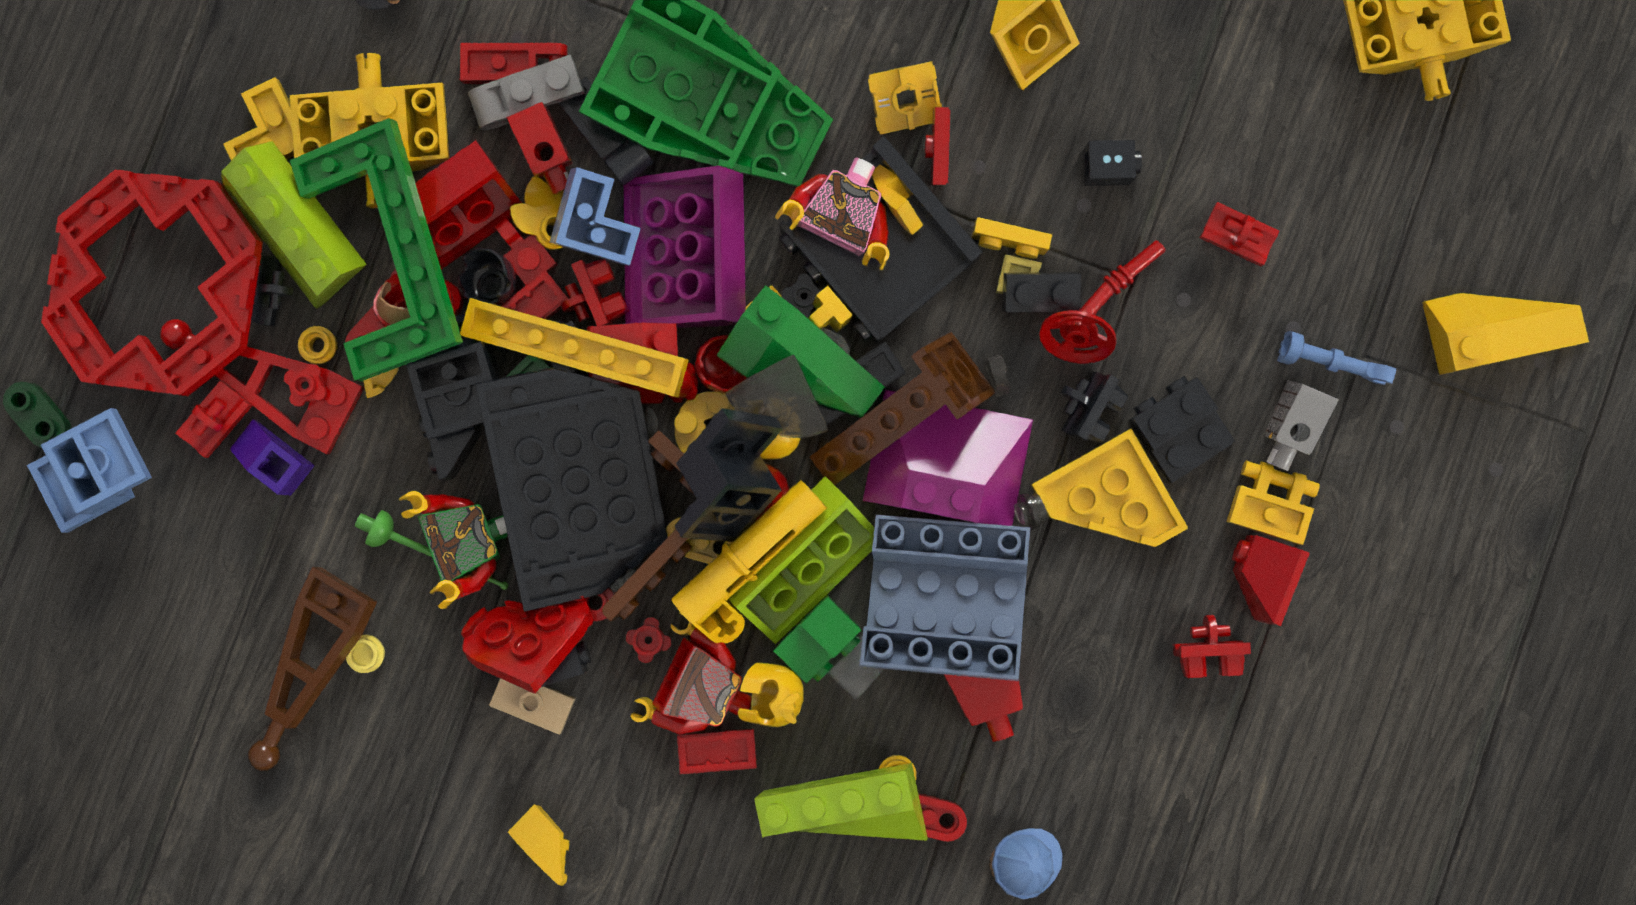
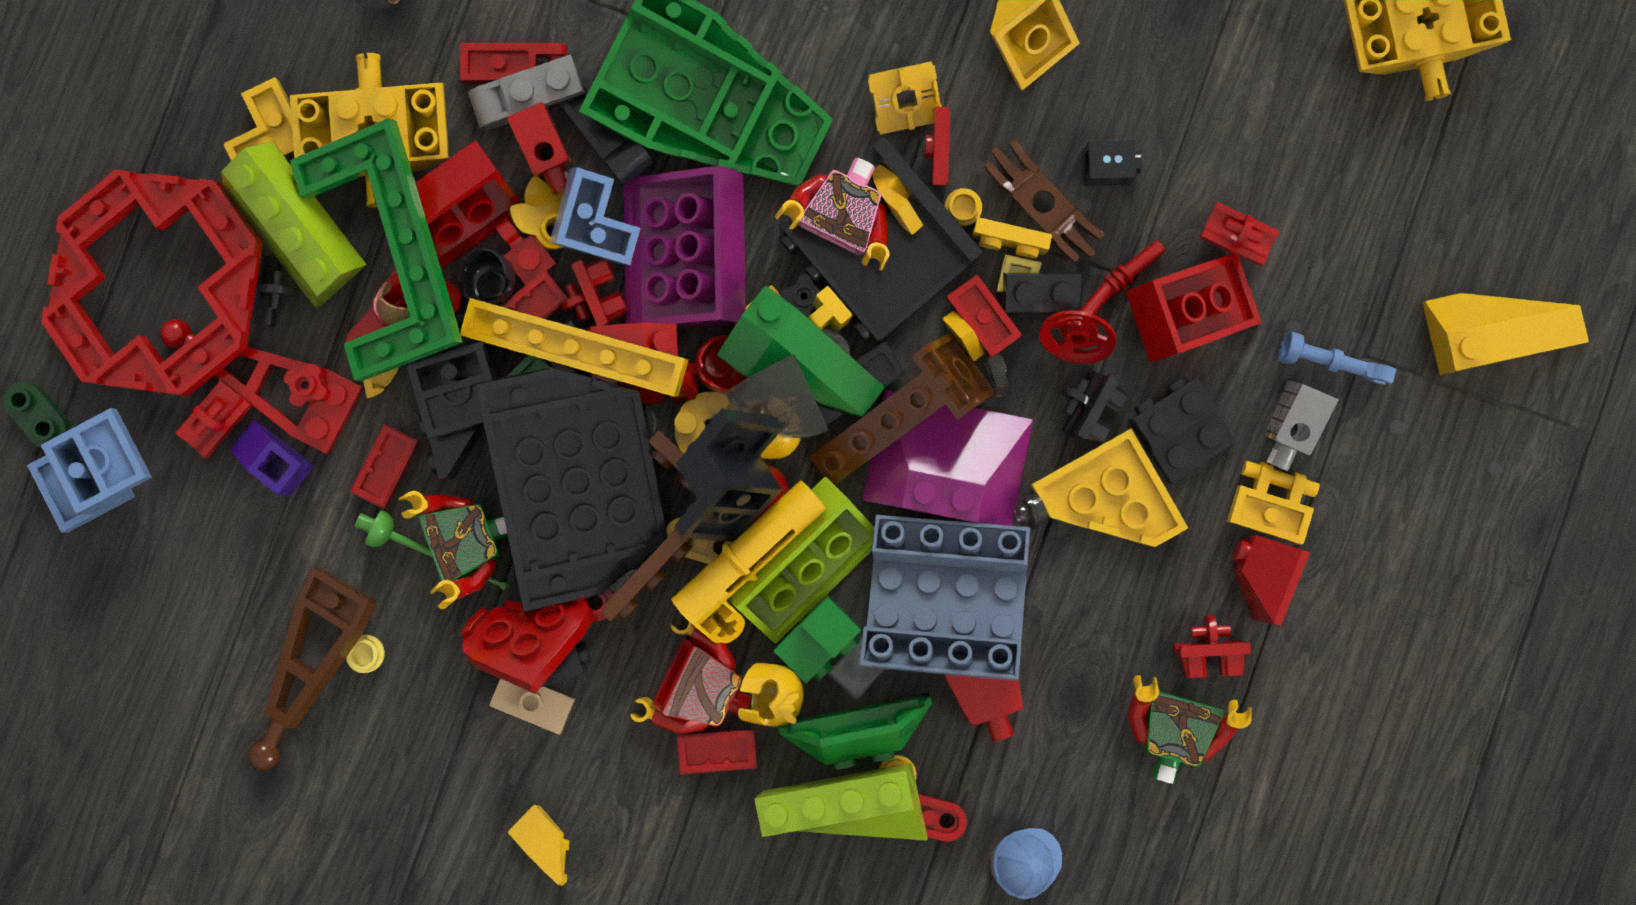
yellow plate [298,326,337,364] -> none
red plate [626,617,671,663] -> none
none -> red plate [350,424,421,509]
none -> green wedge [778,693,932,769]
none -> yellow tile [942,311,984,362]
none -> yellow plate [944,188,982,227]
none -> red plate [946,274,1022,359]
none -> reddish brown piece [984,138,1105,263]
none -> red slope [1125,254,1262,363]
none -> torso [1127,675,1252,784]

